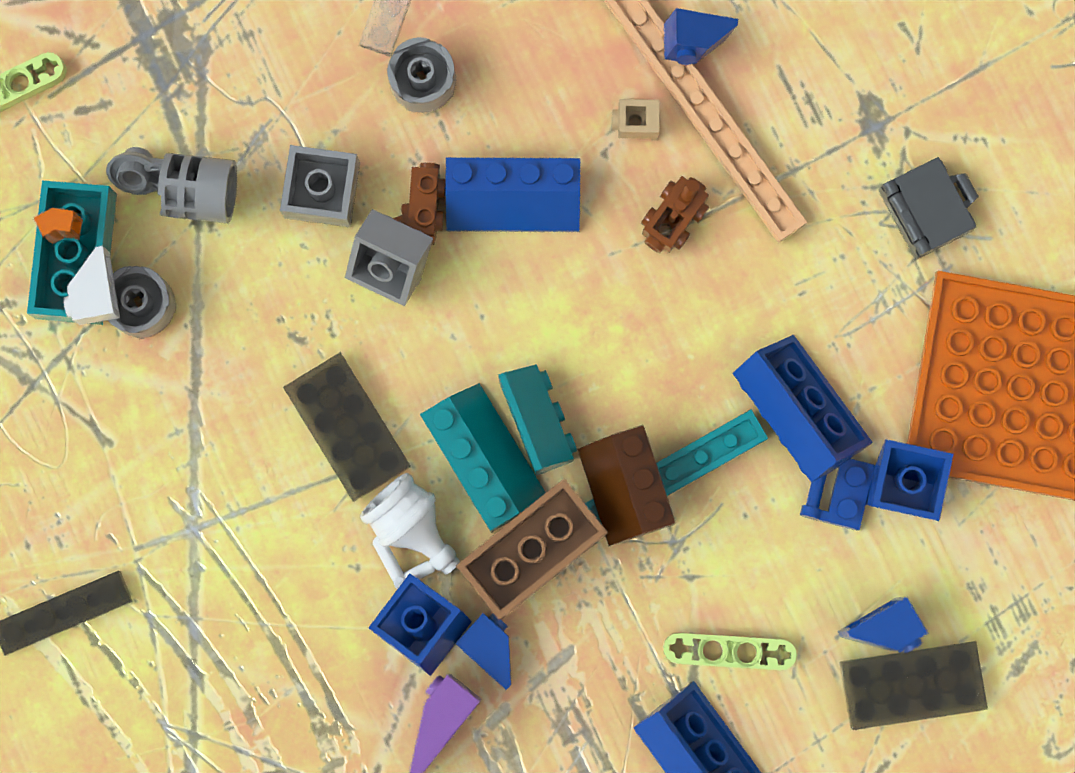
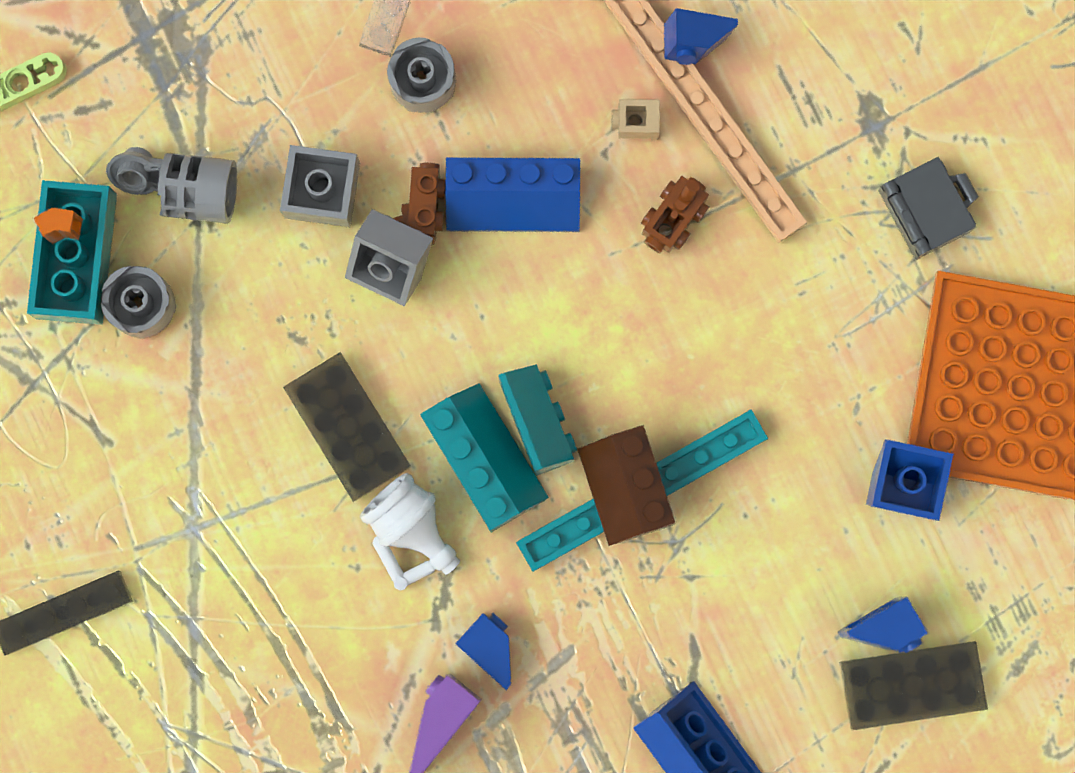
white slope [64,246,120,325] -> none
blue slope [368,573,472,676] -> none
medium nougat brick [456,479,608,620] -> none
yellowish green beam [663,633,797,670] -> none
blue slope [733,335,873,483] -> none
blue plate [800,459,875,531] -> none

